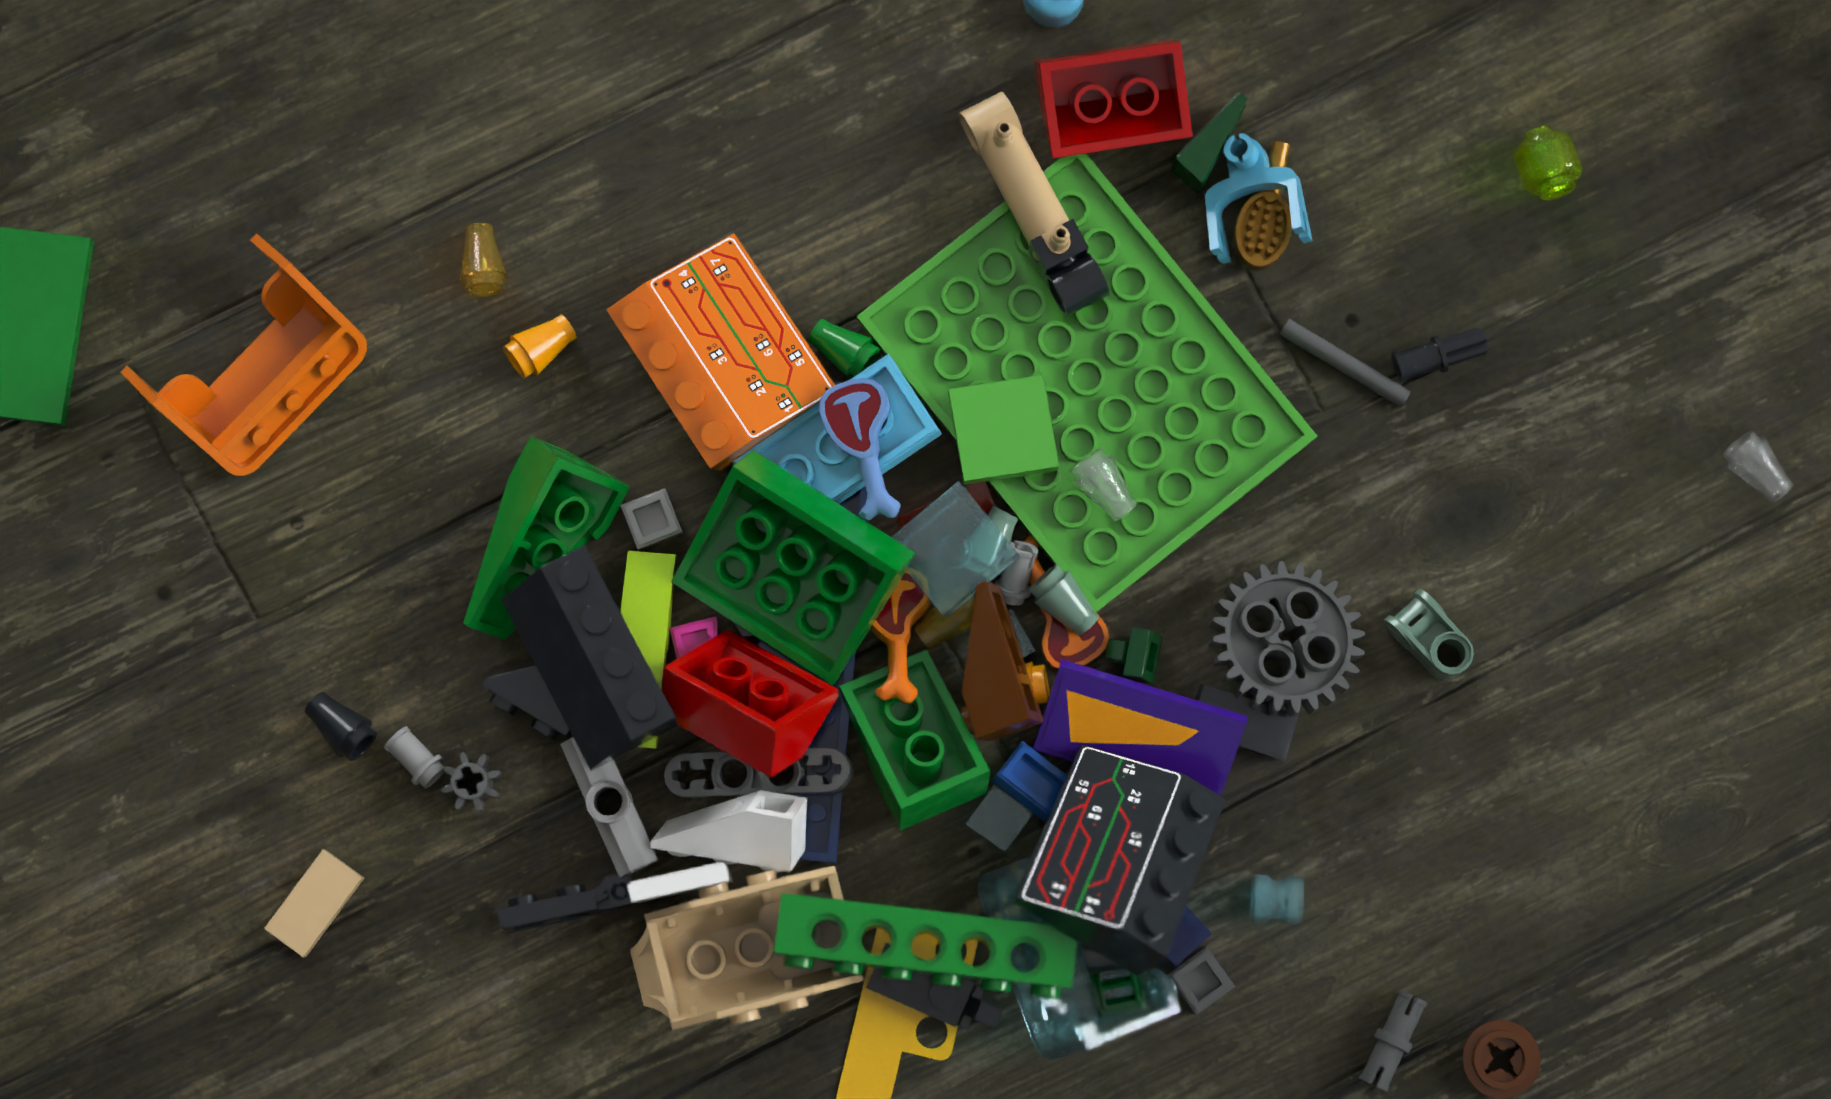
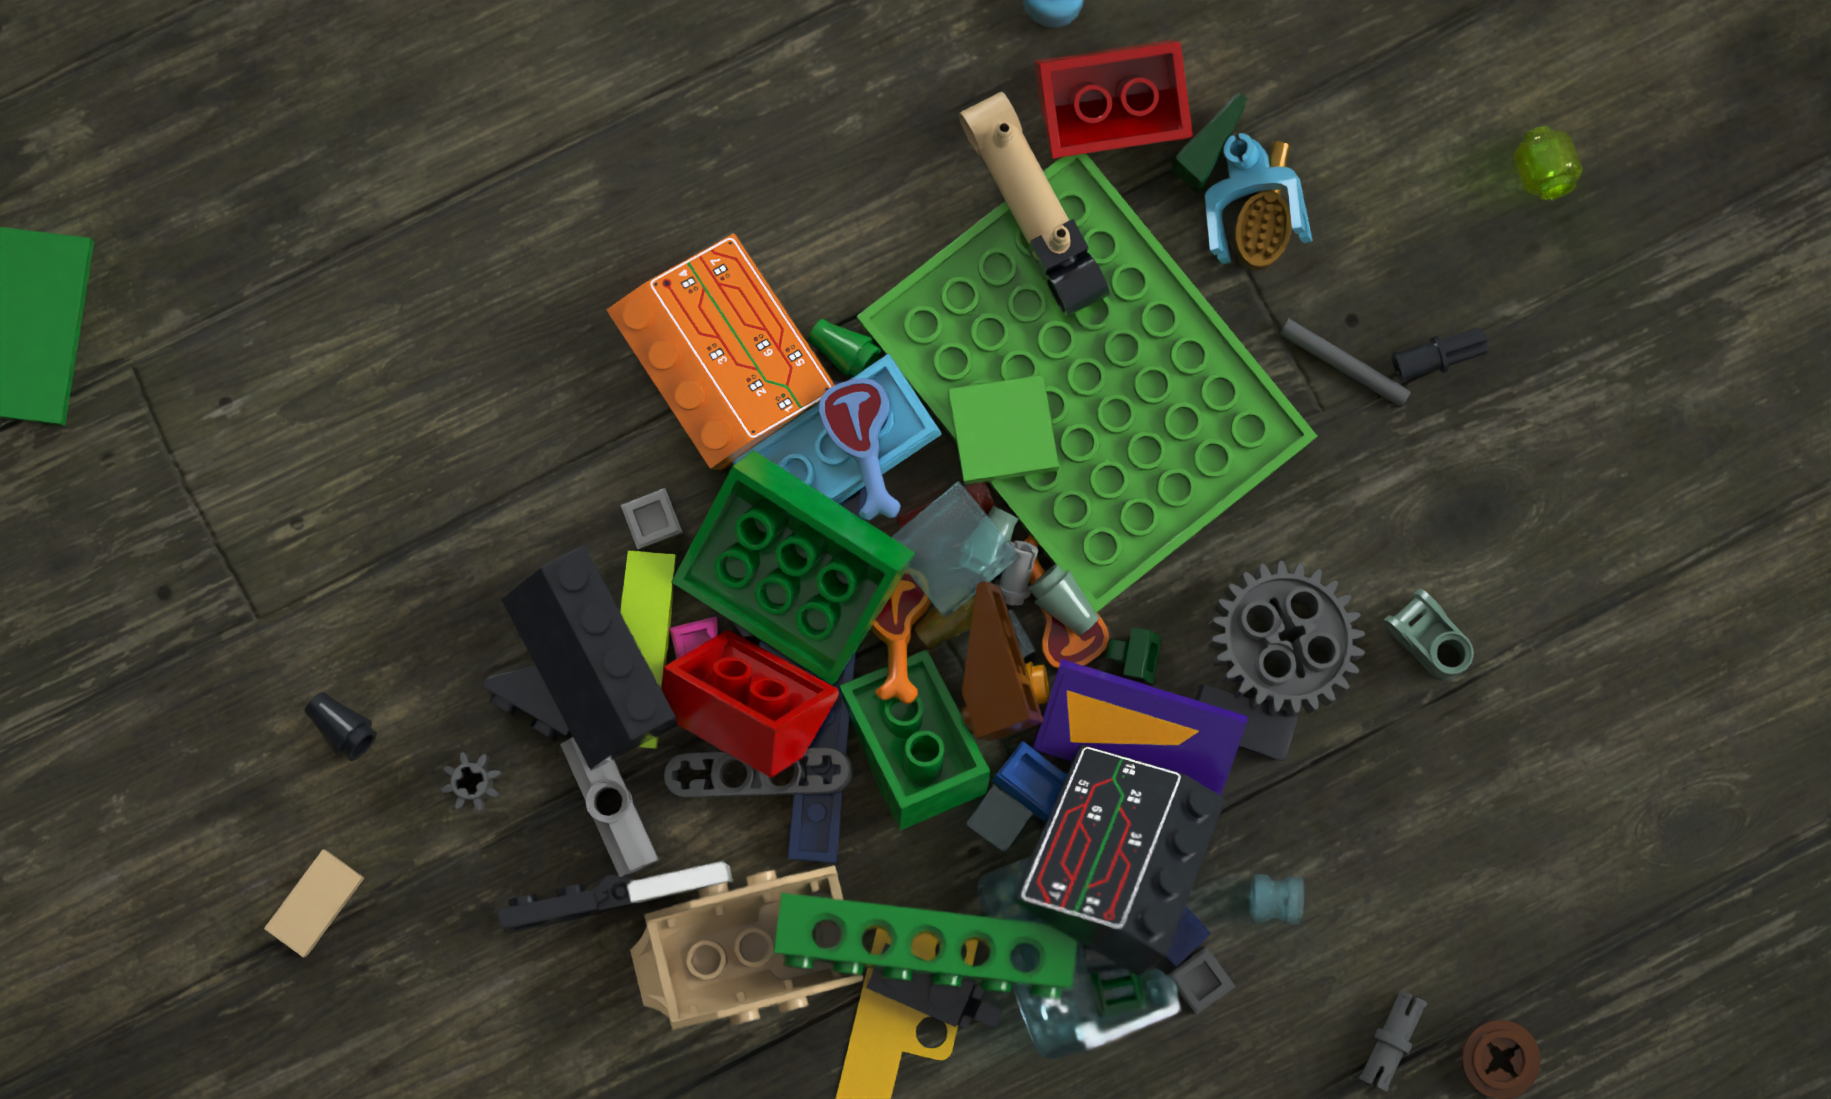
orange windscreen [120,233,367,476] -> none
light grey pin [384,726,445,789] -> none
clear yellow cone [460,223,508,297] -> none
green wedge [463,436,630,640] -> none
light orange cone [503,314,577,378] -> none
white slope [650,790,807,873] -> none
clear cone [1070,448,1137,522] -> none
clear cone [1723,431,1793,502] -> none

